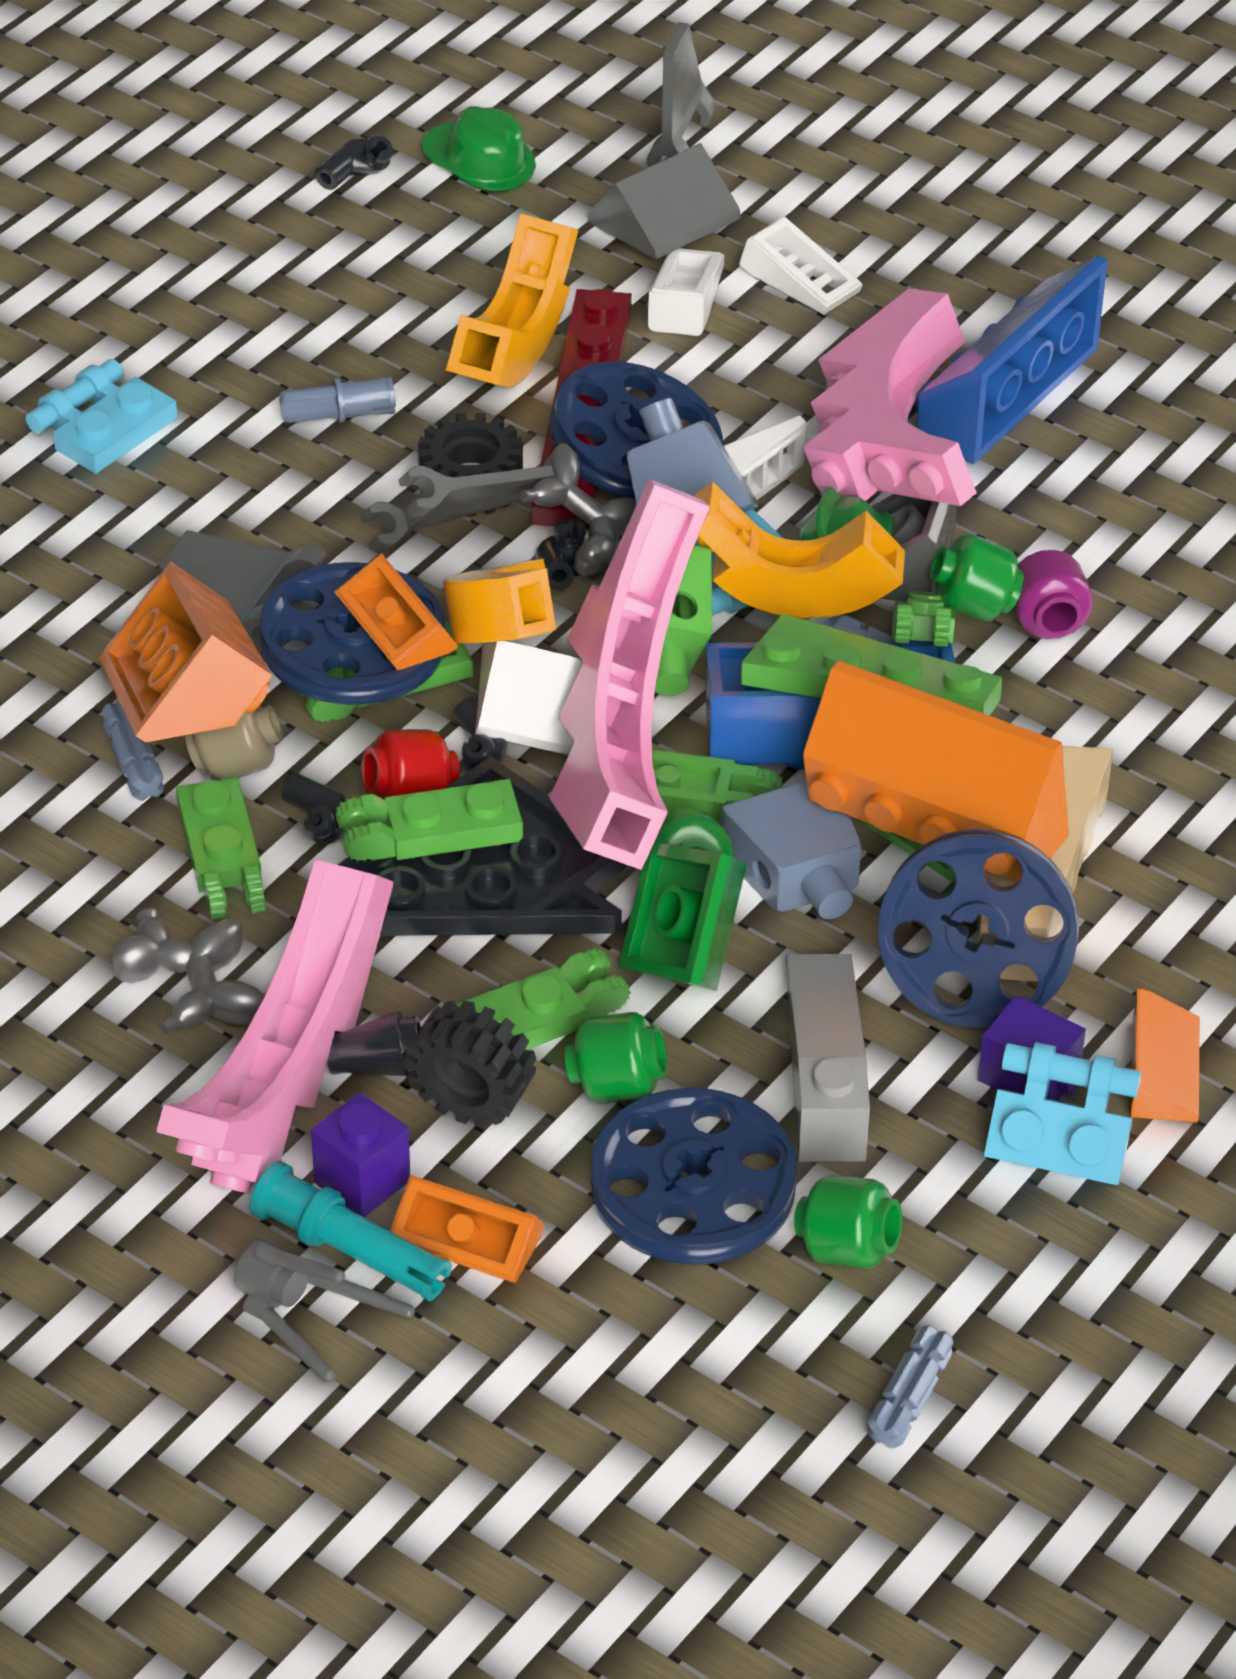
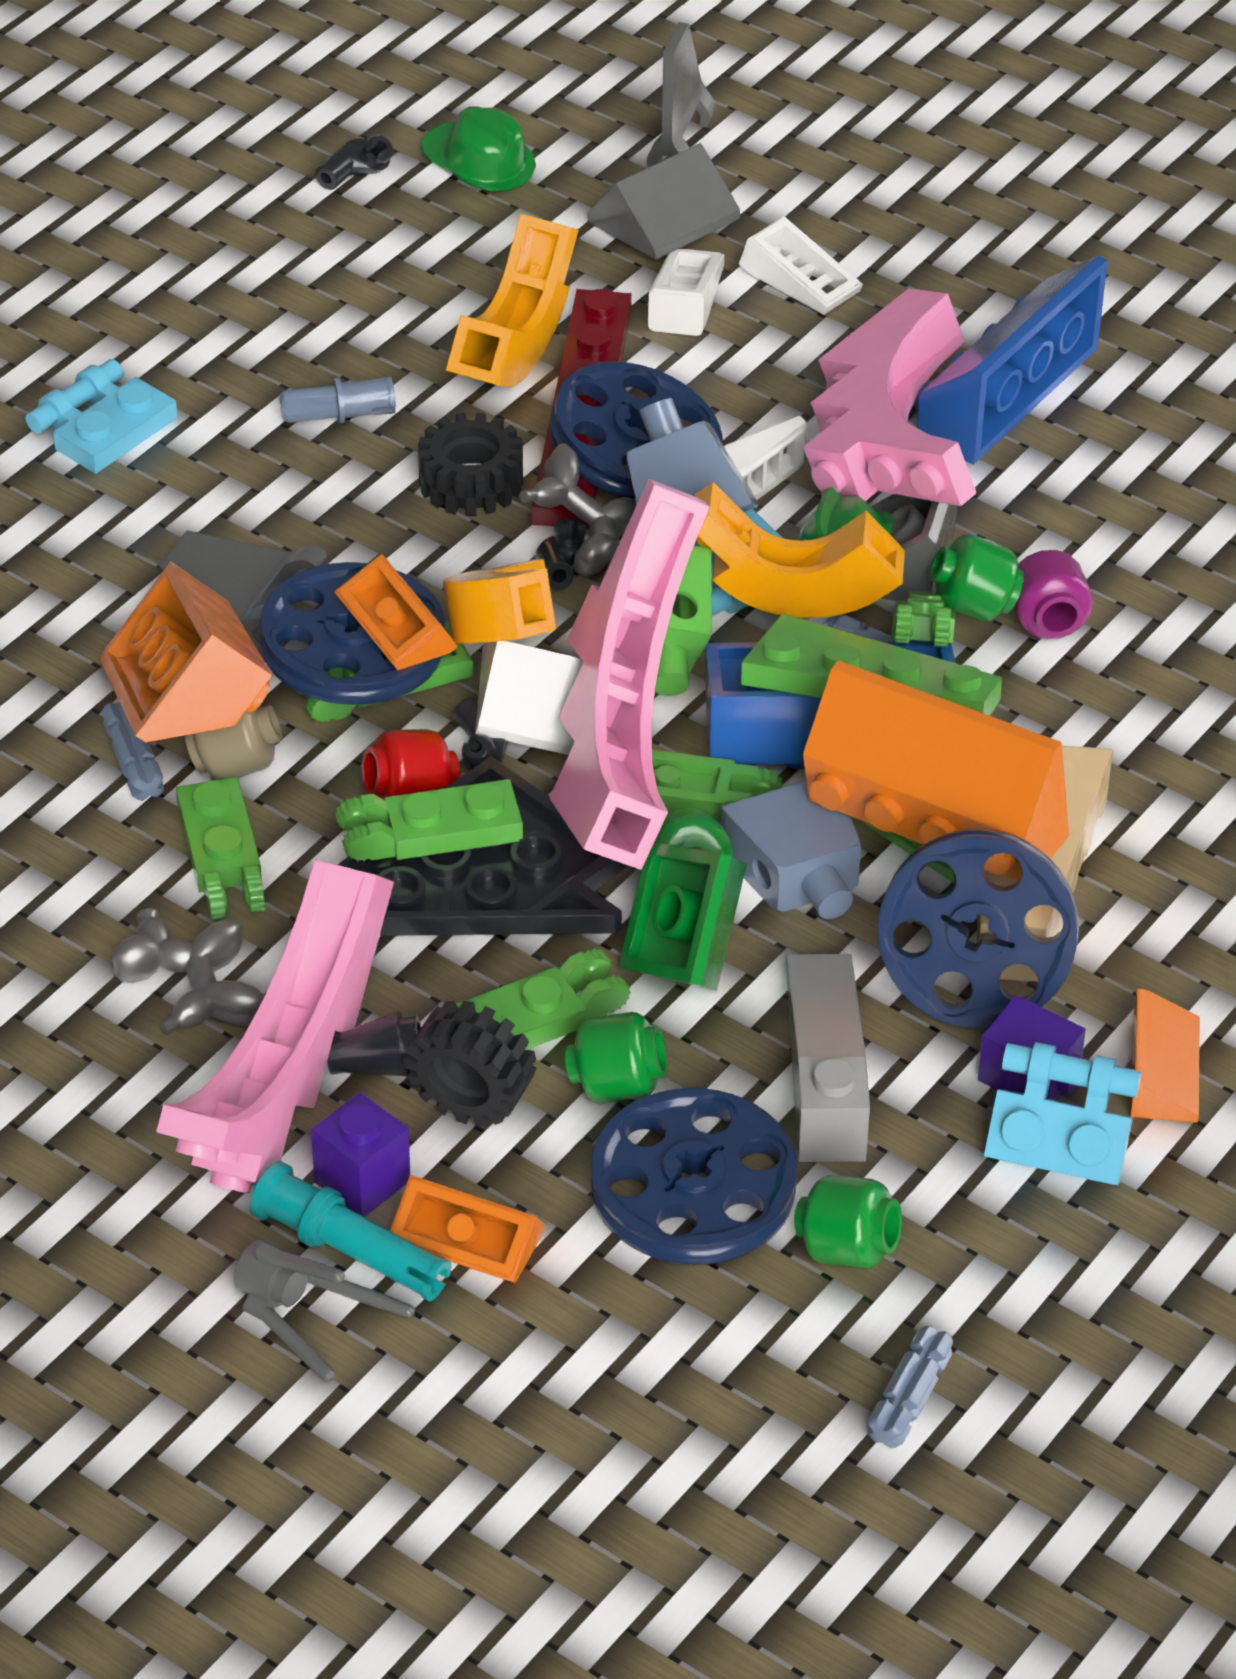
black arm [282,773,346,845] -> none
dark grey flag [360,465,555,552] -> none

